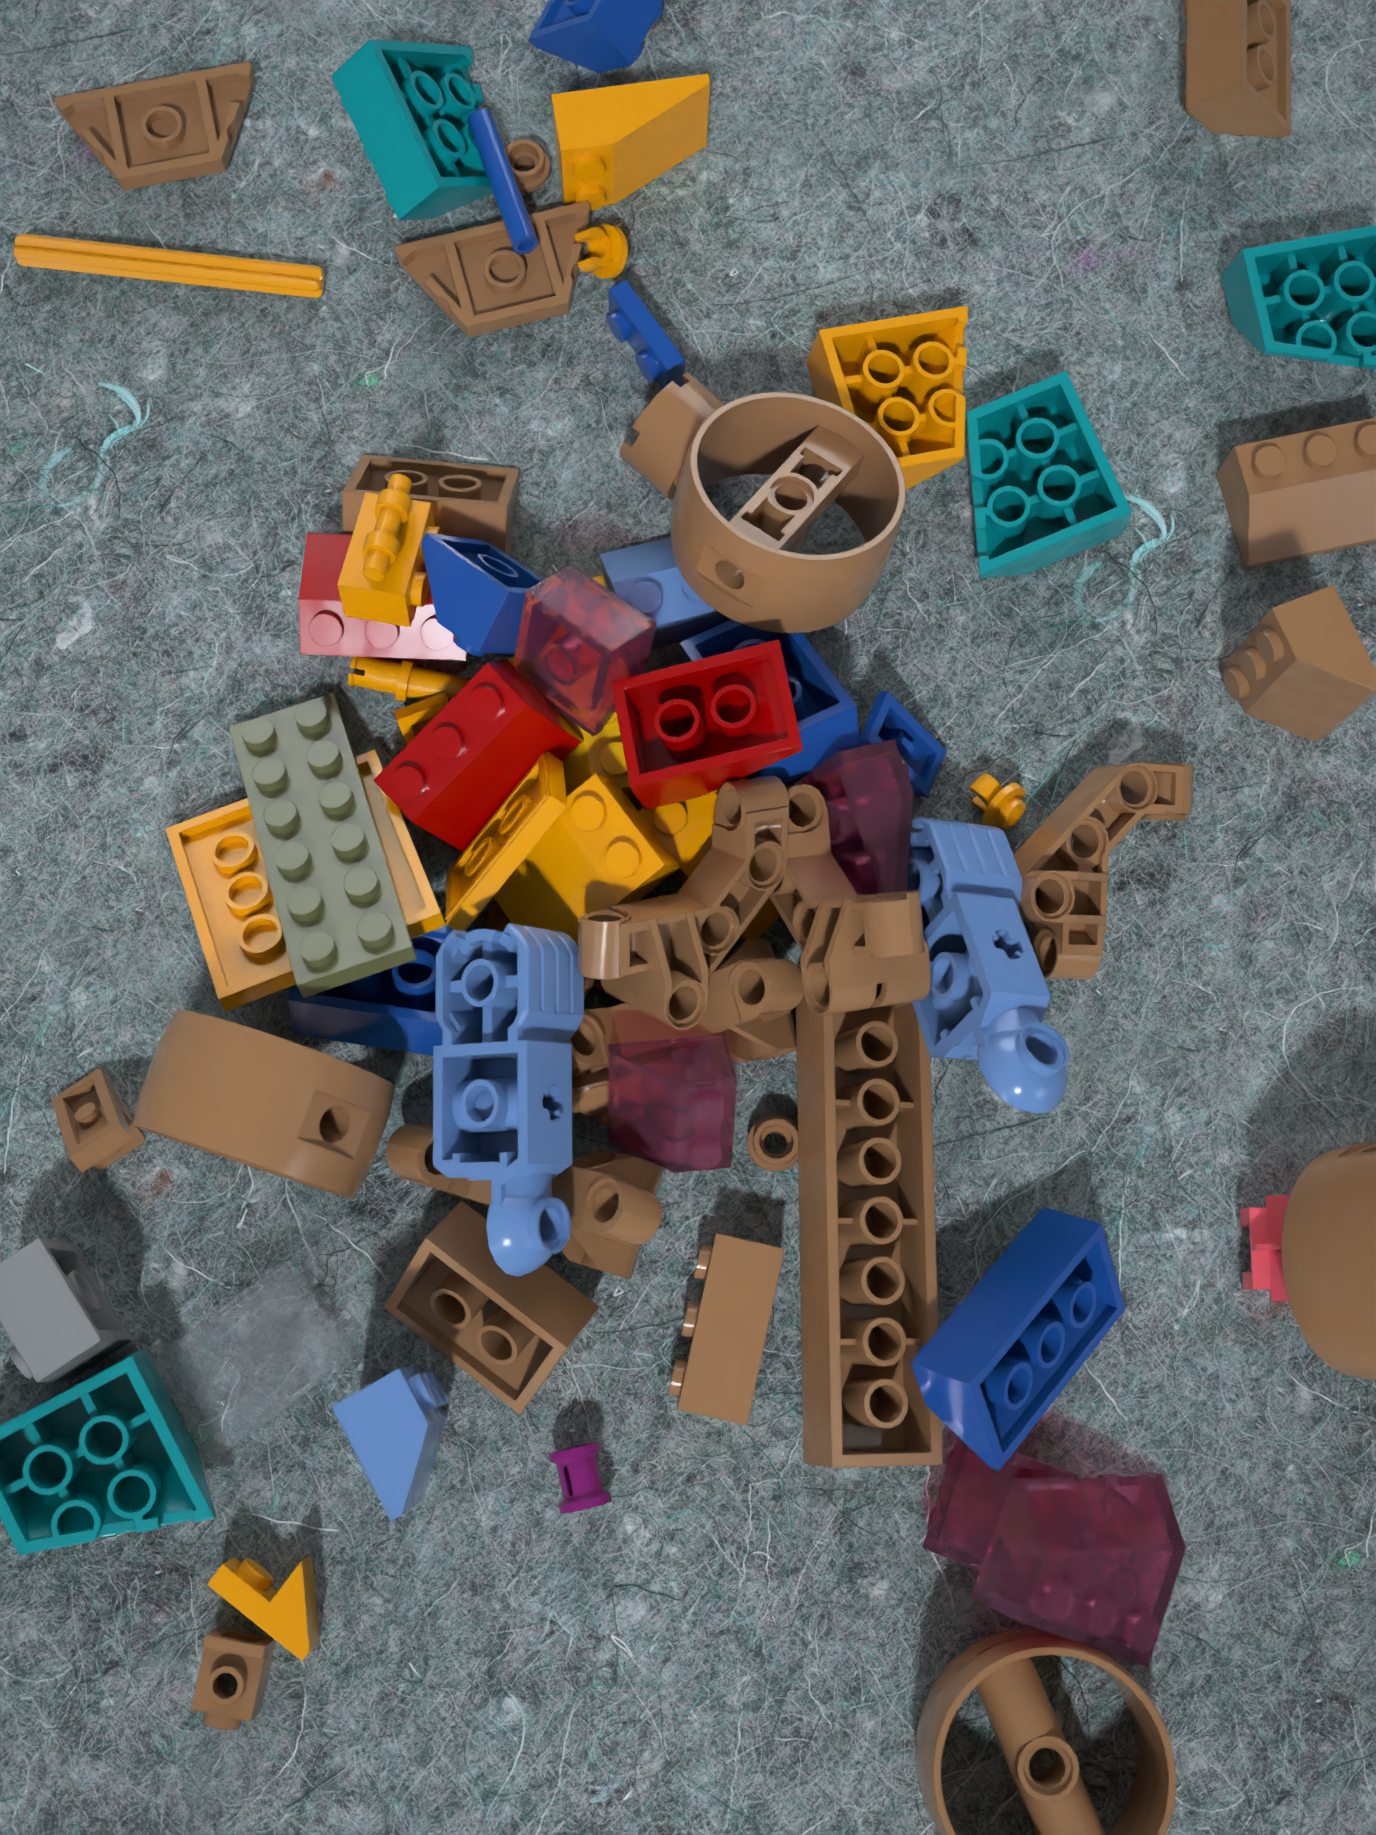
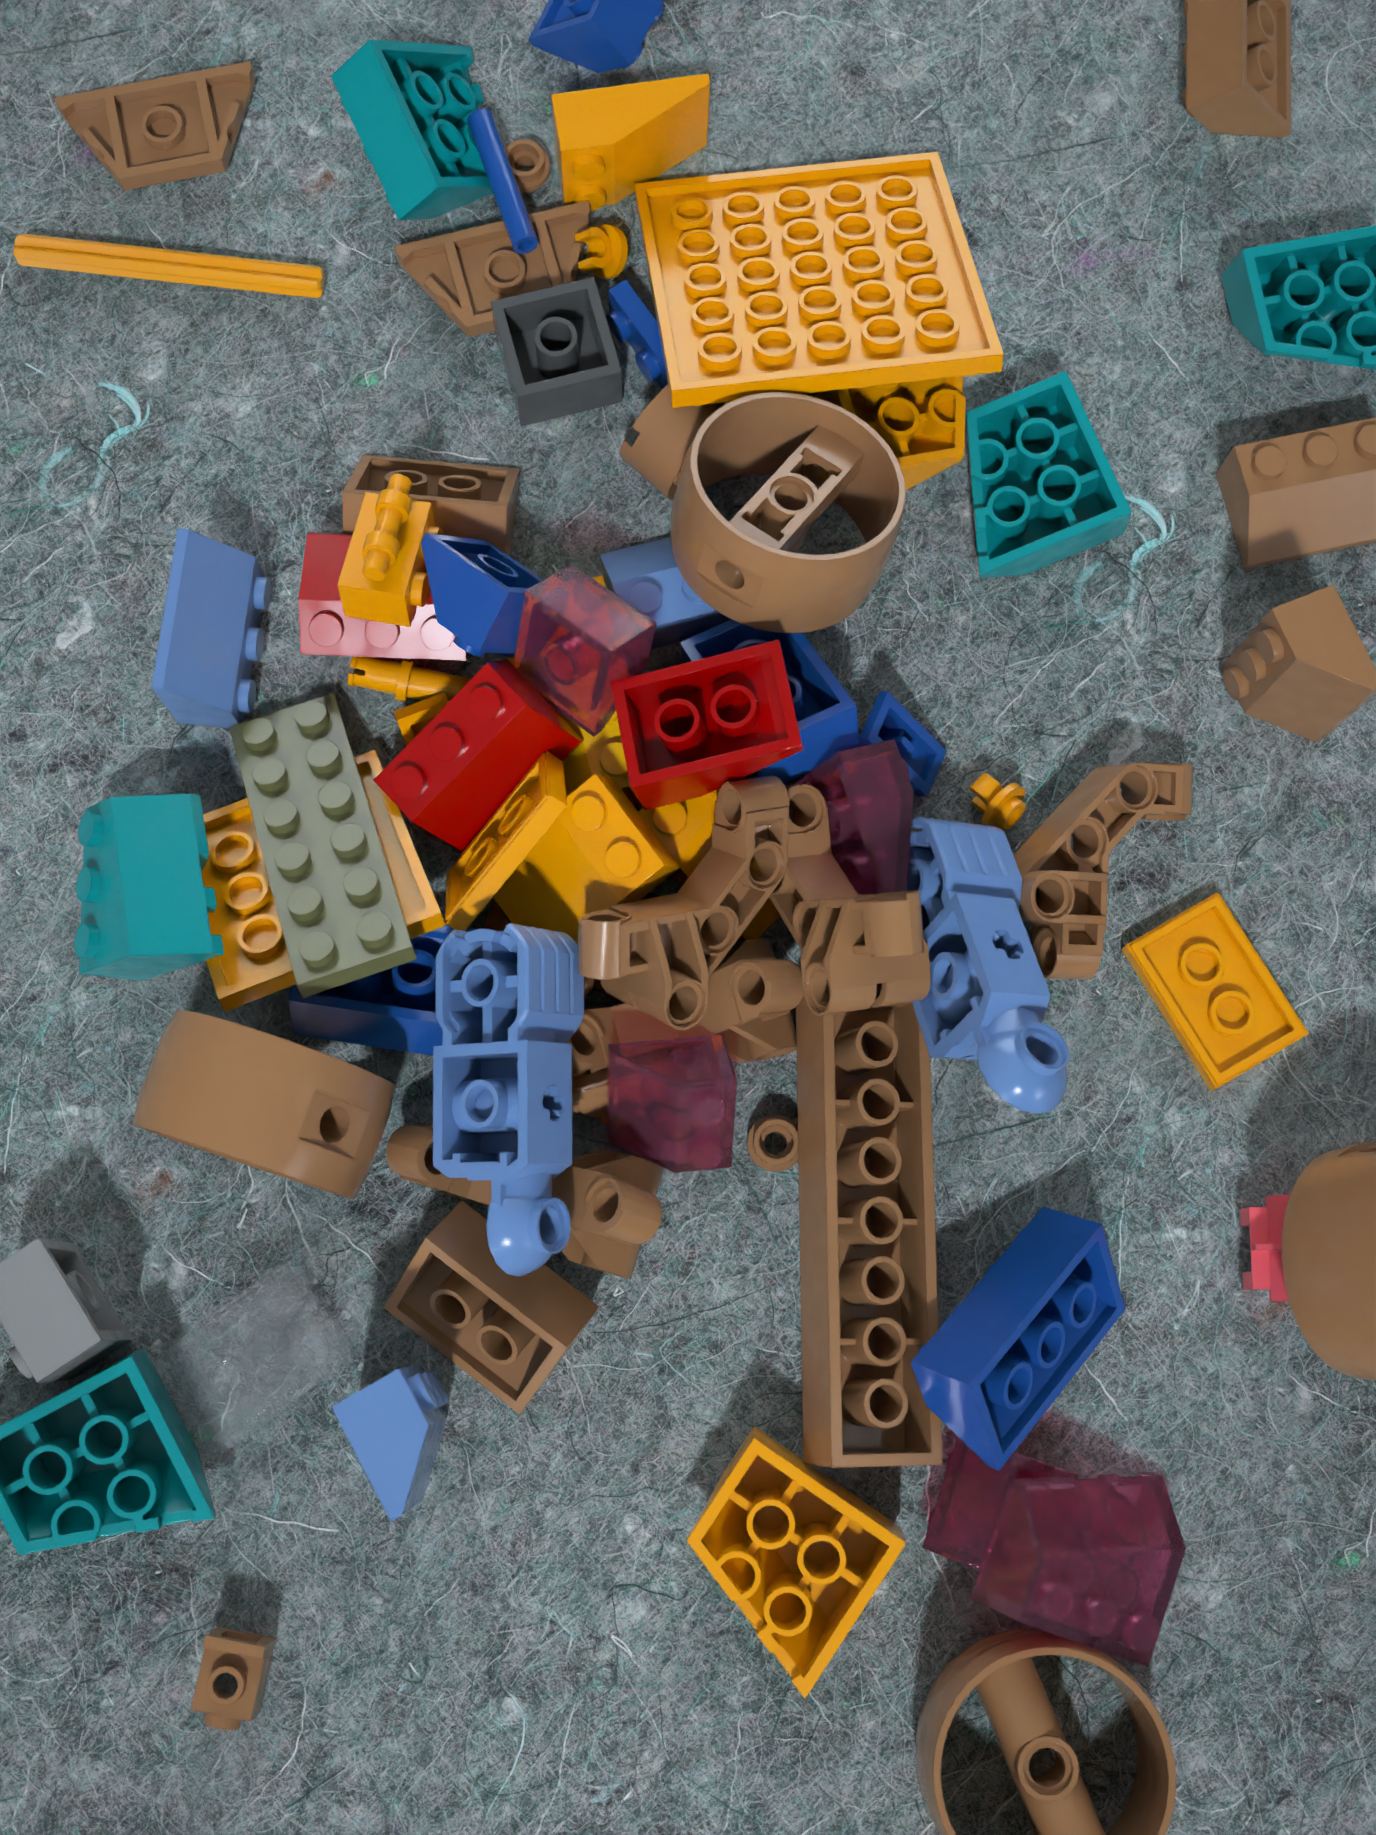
medium nougat slope [51,1068,145,1173] -> none
light orange slope [207,1555,320,1661] -> none
magenta bush [548,1441,612,1514] -> none
medium nougat brick [668,1233,785,1426] -> none
none -> teal wedge [74,794,224,981]
none -> medium blue slope [151,528,271,728]
none -> dark grey brick [491,277,622,427]
none -> light orange plate [634,152,1004,408]
none -> light orange wedge [686,1426,906,1699]
none -> light orange tile [1121,892,1309,1091]

